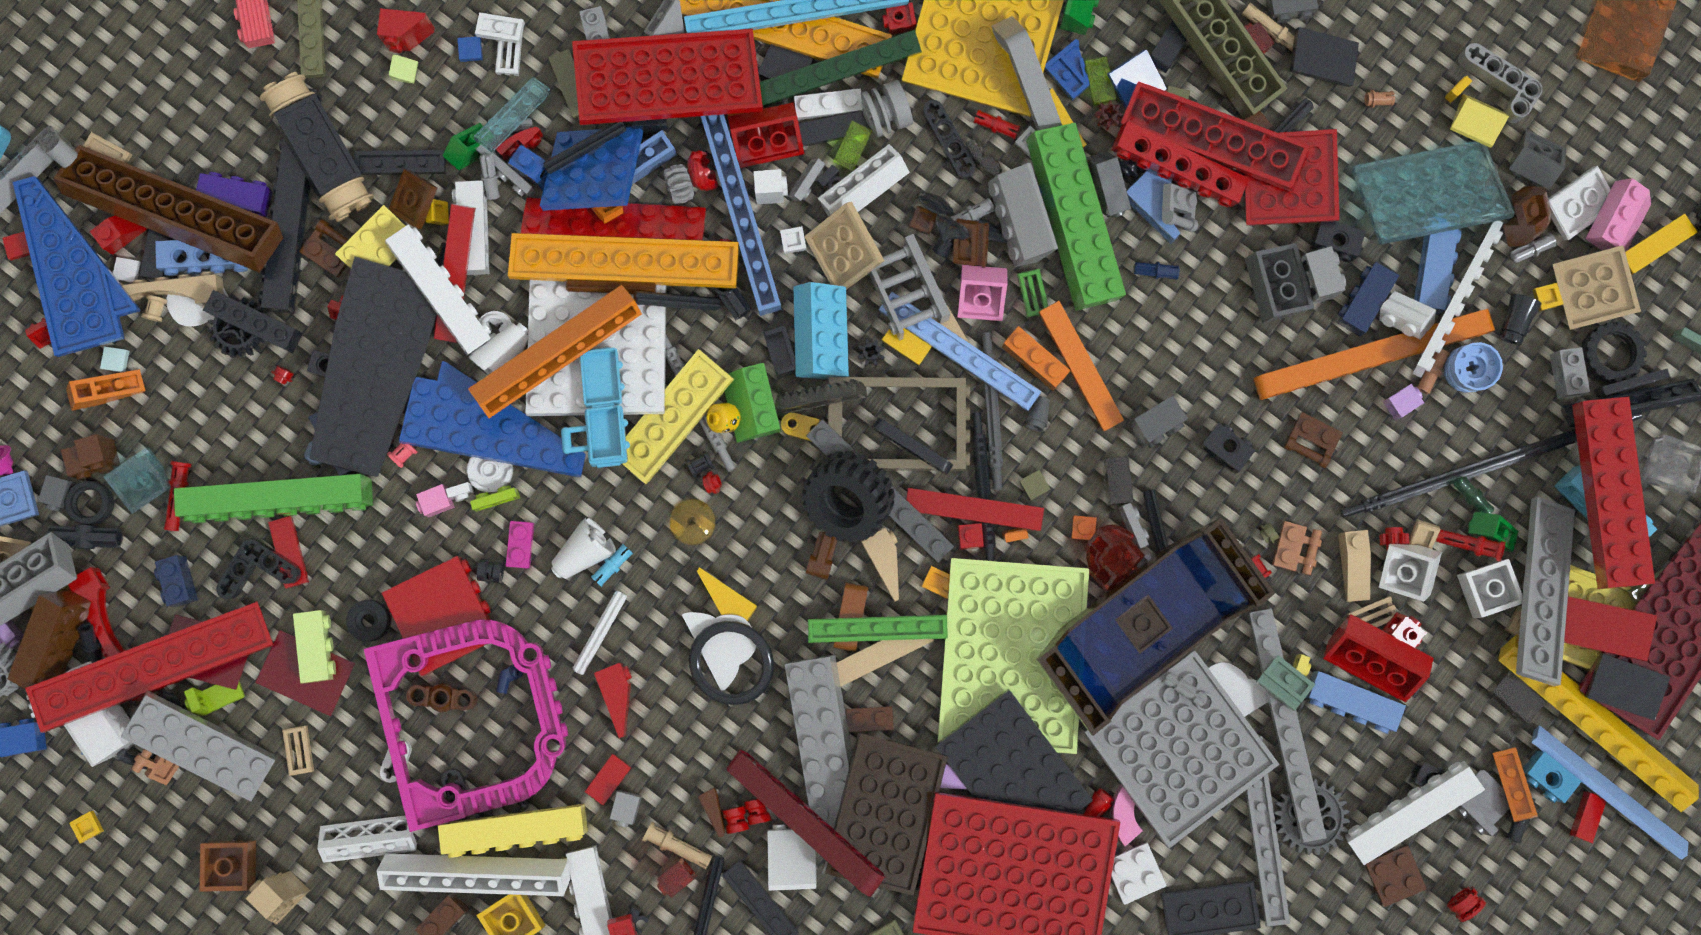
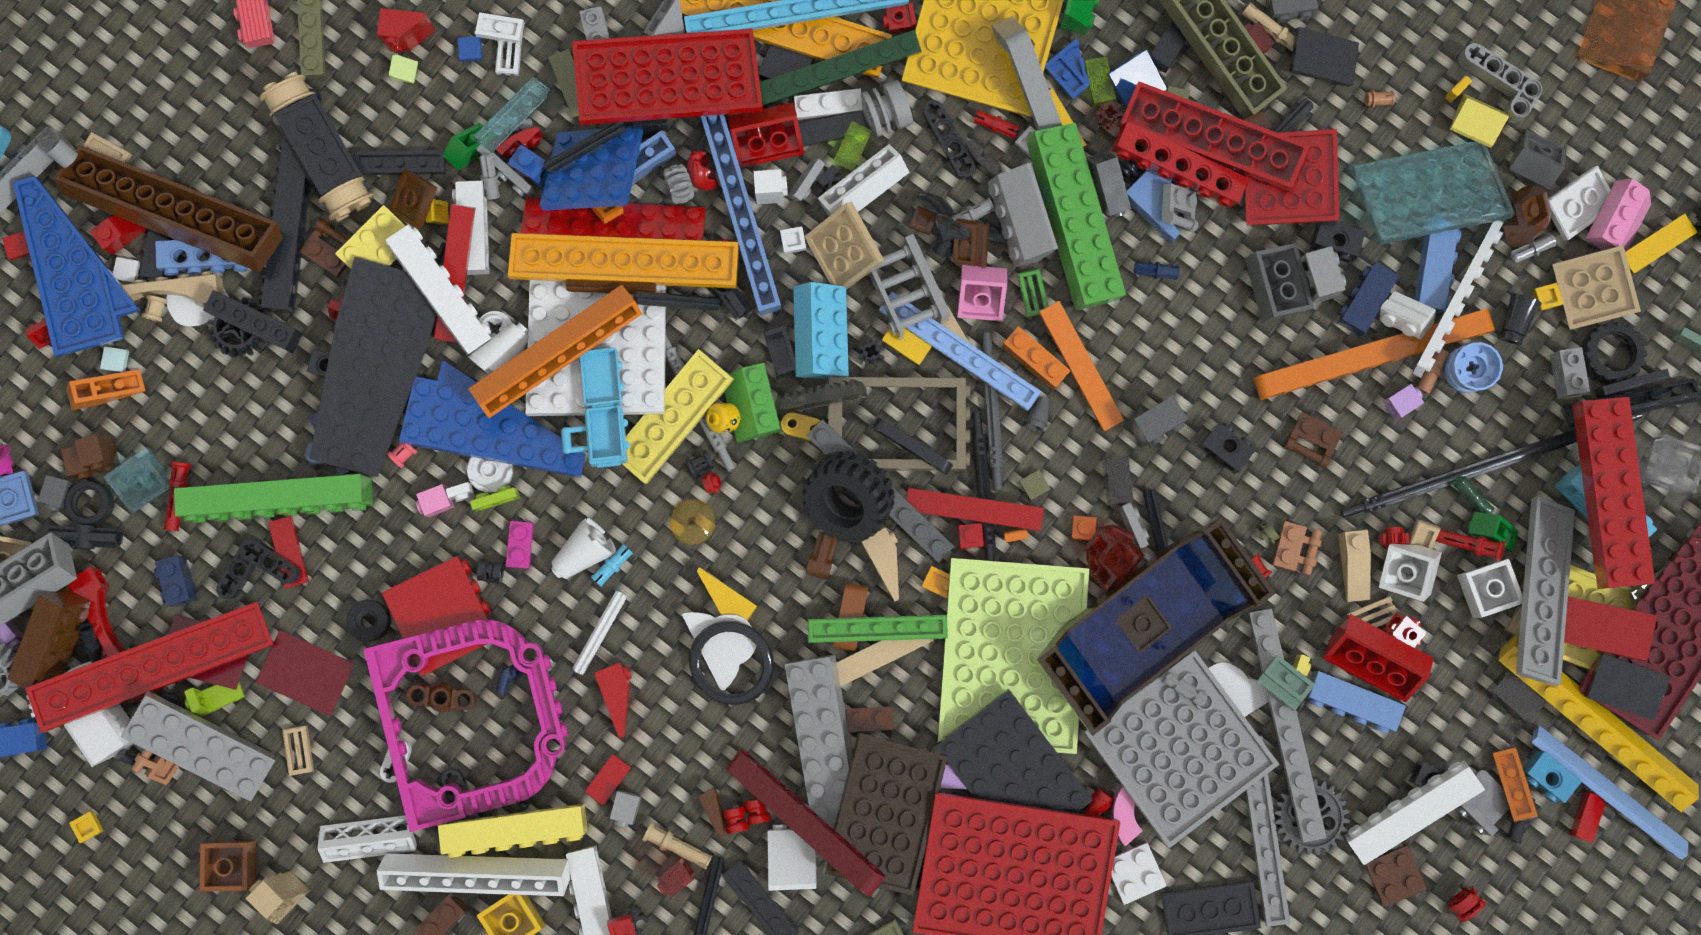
dark purple brick [196,172,273,217] -> none
red plate [271,365,294,385] -> none
yellowish green brick [293,610,336,683] -> none

